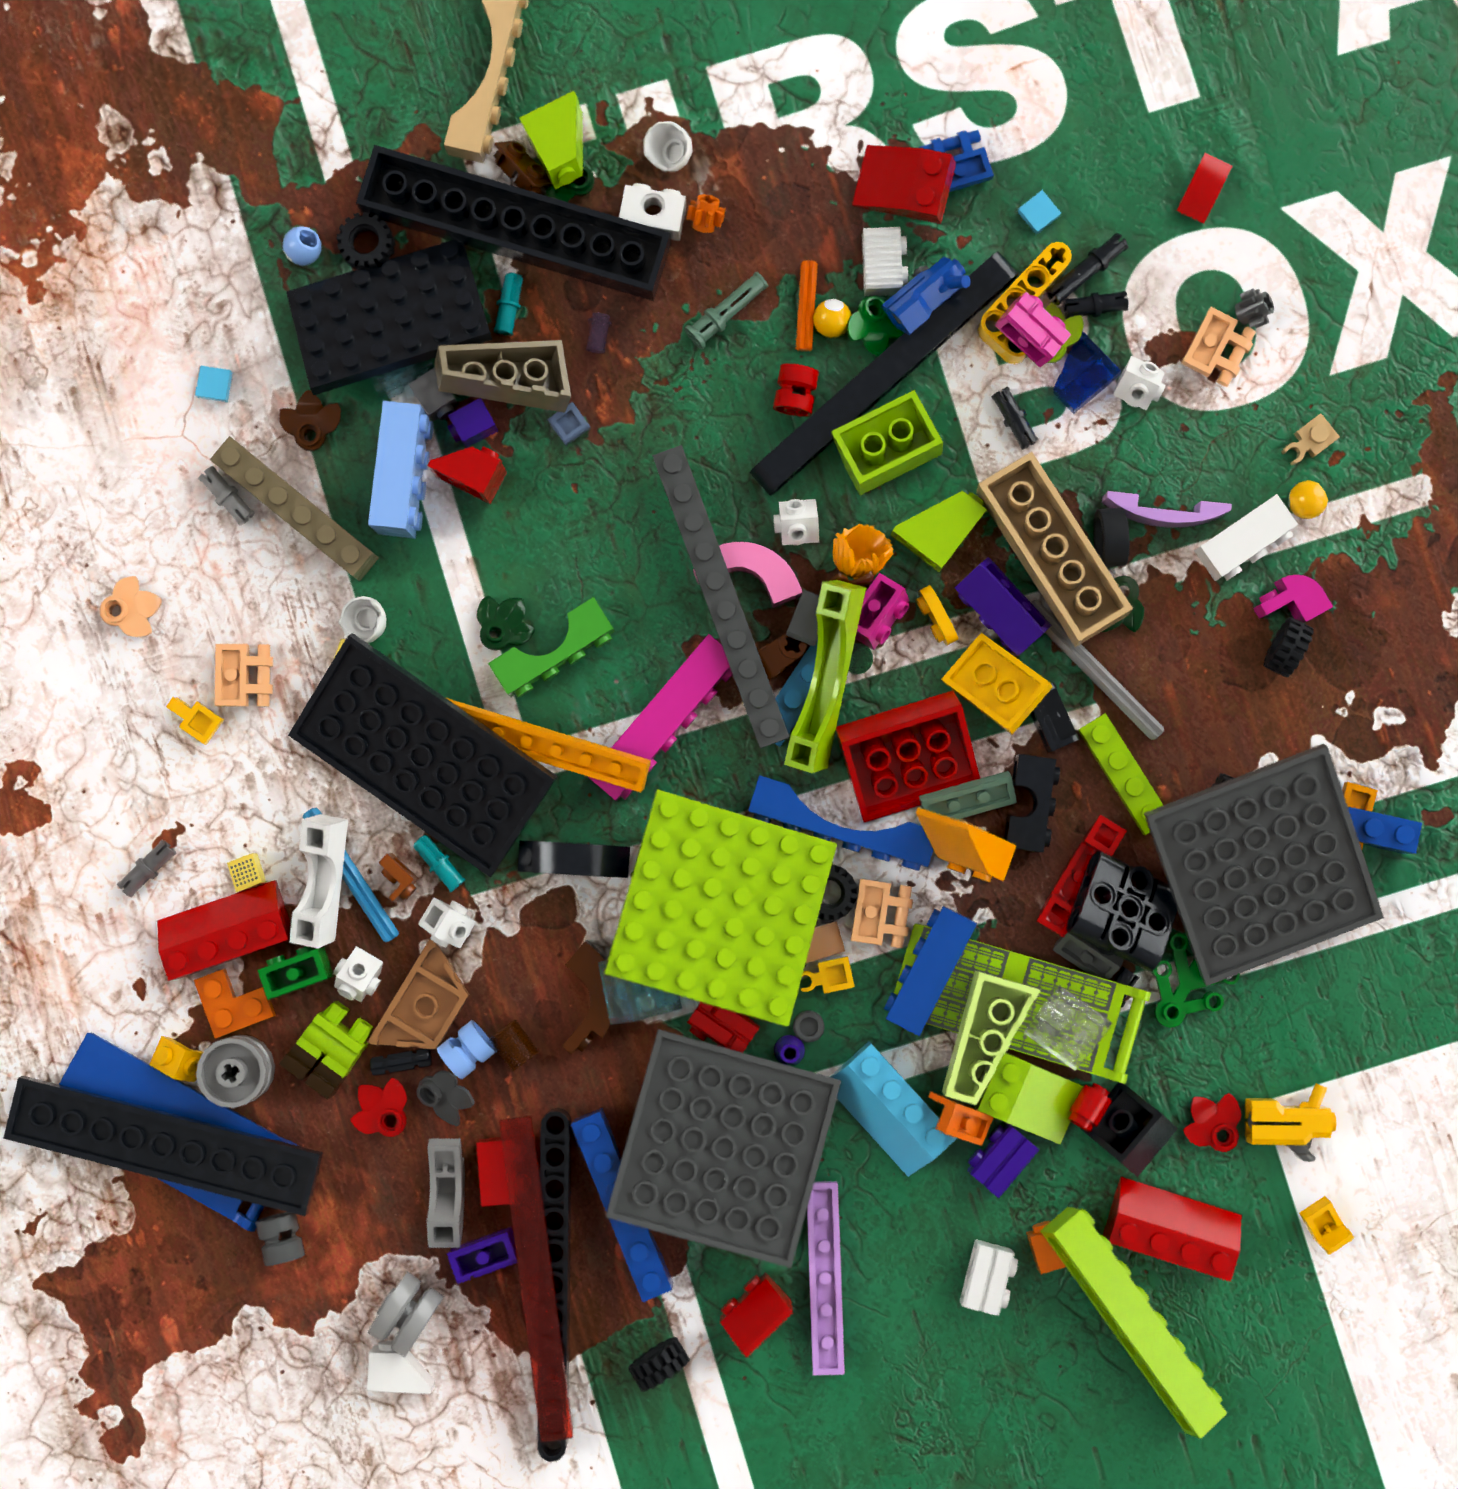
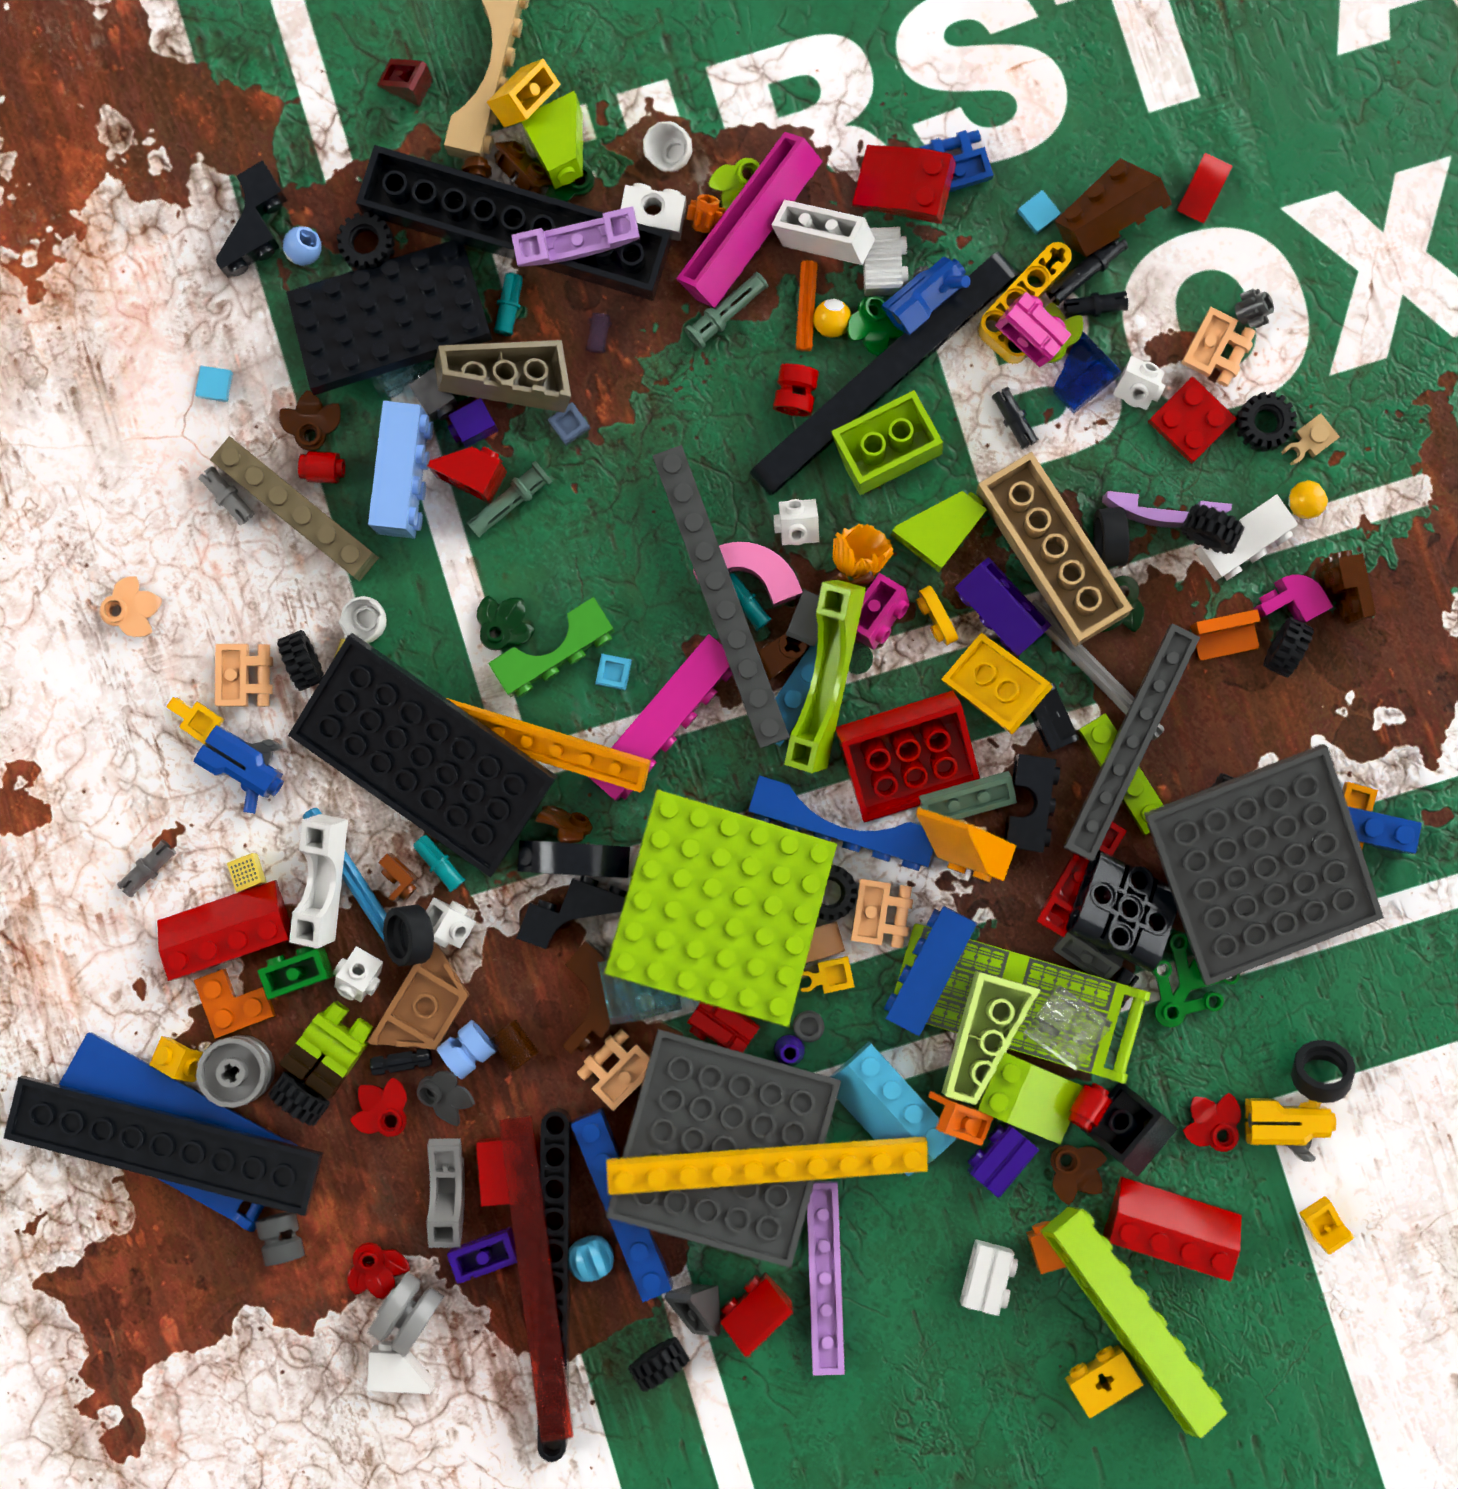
none -> blue piece [193,725,284,814]
none -> black arch [216,160,288,278]
none -> black tyre [268,1072,330,1126]
none -> black tyre [277,630,324,691]
none -> red brick [298,451,346,484]
none -> red plate [347,1242,410,1299]
none -> dark red slope [377,58,433,107]
none -> black tyre [383,904,434,966]
none -> reddish brown plate [461,156,492,179]
none -> sand green pin [466,461,553,538]
none -> yellow brick [487,58,561,128]
none -> lavender slope [511,206,640,267]
none -> black arch [517,876,627,949]
none -> reddish brown plate [535,805,593,843]
none -> medium azure piece [568,1235,614,1282]
none -> light nougat plate [577,1028,650,1111]
none -> medium azure tile [595,654,632,691]
none -> yellow plate [606,1136,928,1195]
none -> dark grey slope [664,1284,721,1336]
none -> dark pink brick [676,132,823,308]
none -> lime plate [708,158,760,212]
none -> teal axle [730,573,772,631]
none -> white brick [772,200,875,265]
none -> reddish brown plate [1050,1145,1107,1205]
none -> reddish brown wedge [1054,158,1172,257]
none -> dark grey plate [1063,623,1200,862]
none -> yellow brick [1065,1345,1143,1419]
none -> red plate [1147,376,1237,464]
none -> black tyre [1181,504,1244,554]
none -> orange panel [1190,609,1260,661]
none -> black tyre [1235,392,1297,452]
none -> black tyre [1291,1040,1356,1103]
none -> reddish brown plate [1319,550,1376,624]

